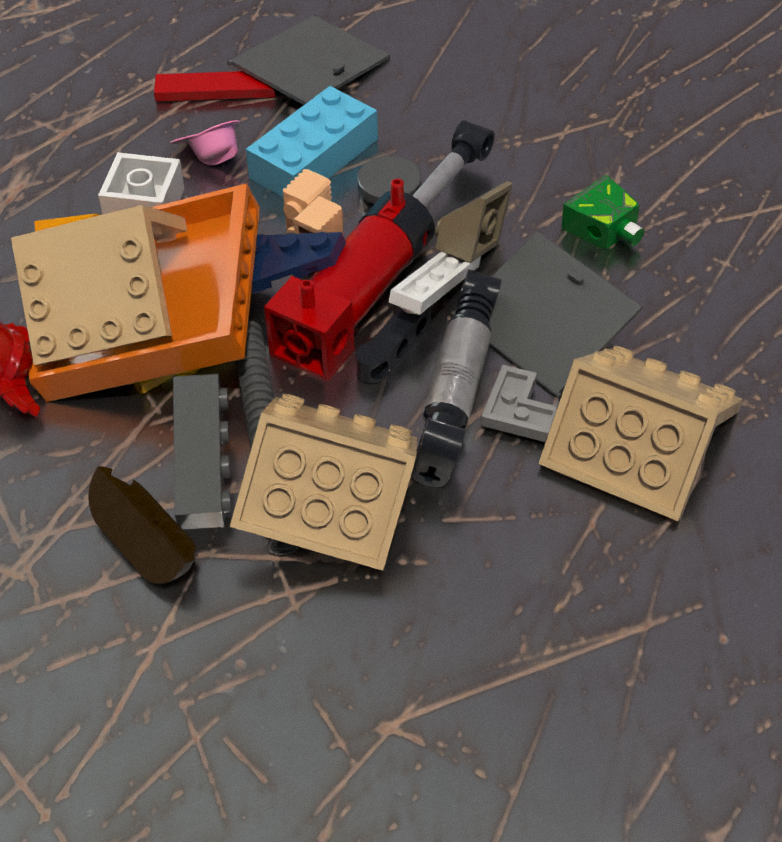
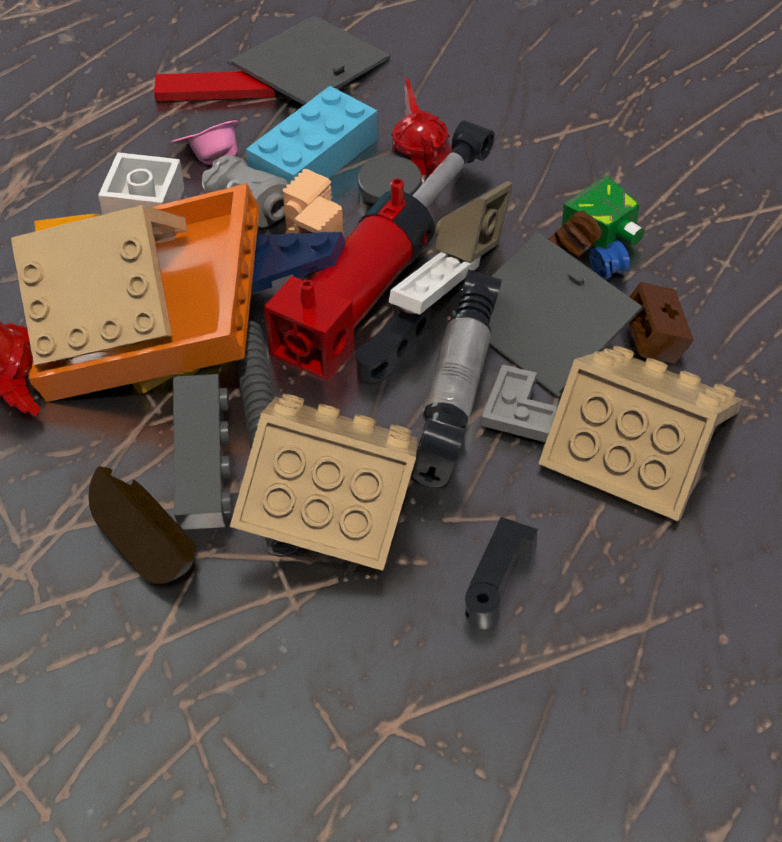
none -> light grey animal [202,155,289,229]
none -> red helmet [391,78,452,175]
none -> black leg [465,517,538,629]
none -> reddish brown gear [549,210,602,259]
none -> blue wheel [590,241,630,280]
none -> reddish brown brick [629,282,694,364]

